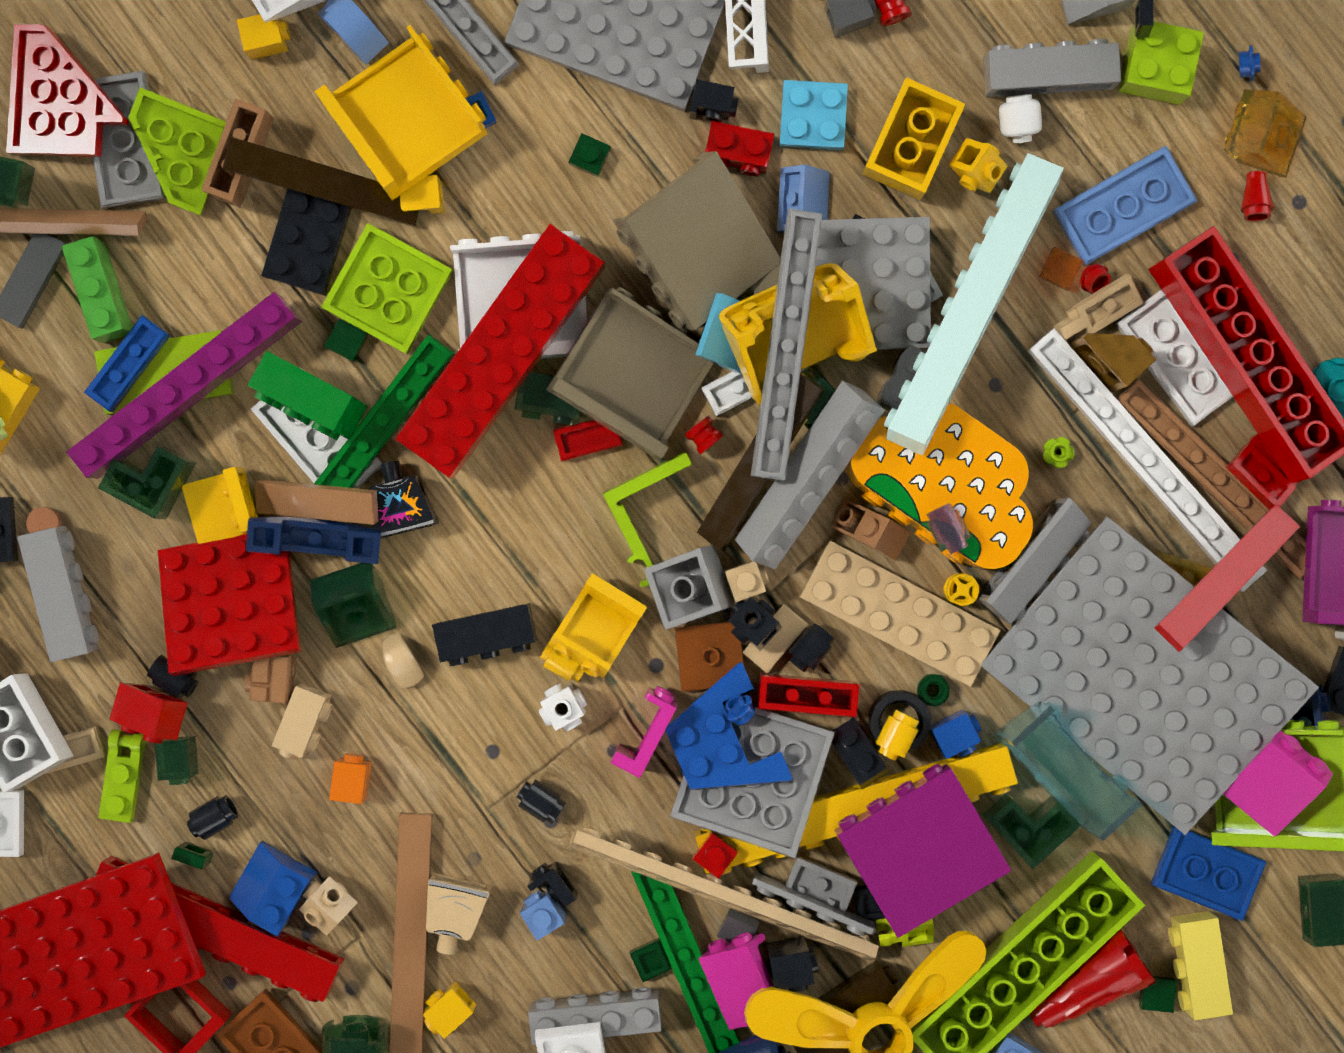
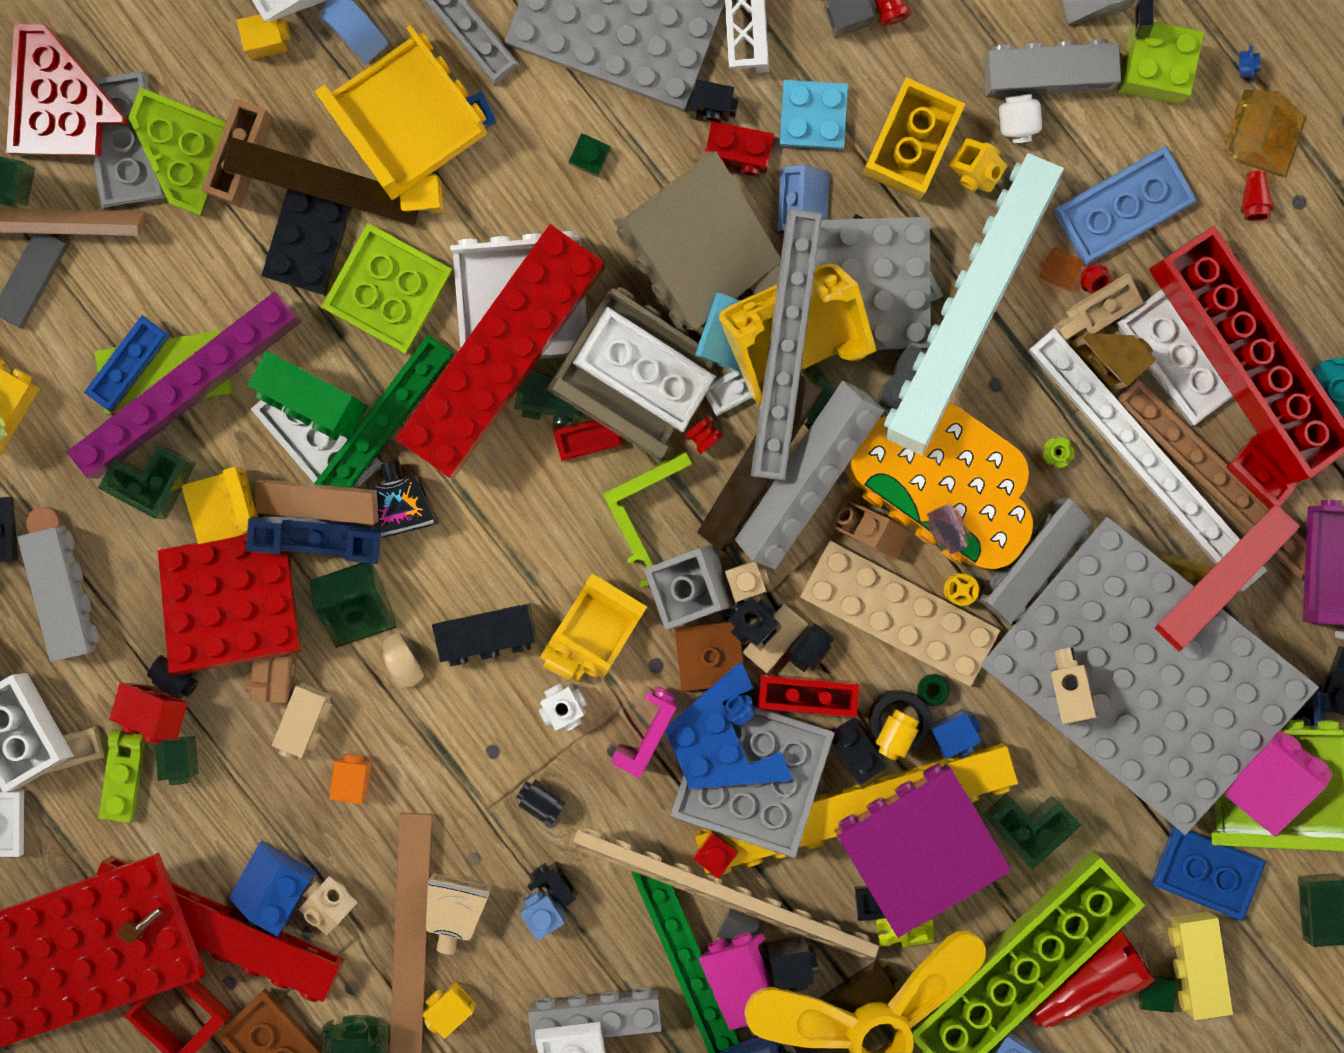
bright green brick [62,236,132,343] -> none
dark green tile [171,842,214,870] -> none
black brick [187,795,239,840] -> none
dark green tile [324,318,369,362] -> none
dark green tile [629,938,672,982] -> none
light grey bracket [752,855,876,936] -> none
clear light blue windscreen [995,701,1142,841] -> none
none -> reddish brown hand [117,907,164,943]
none -> white tile [573,307,716,432]
none -> tan torso [1051,647,1098,724]

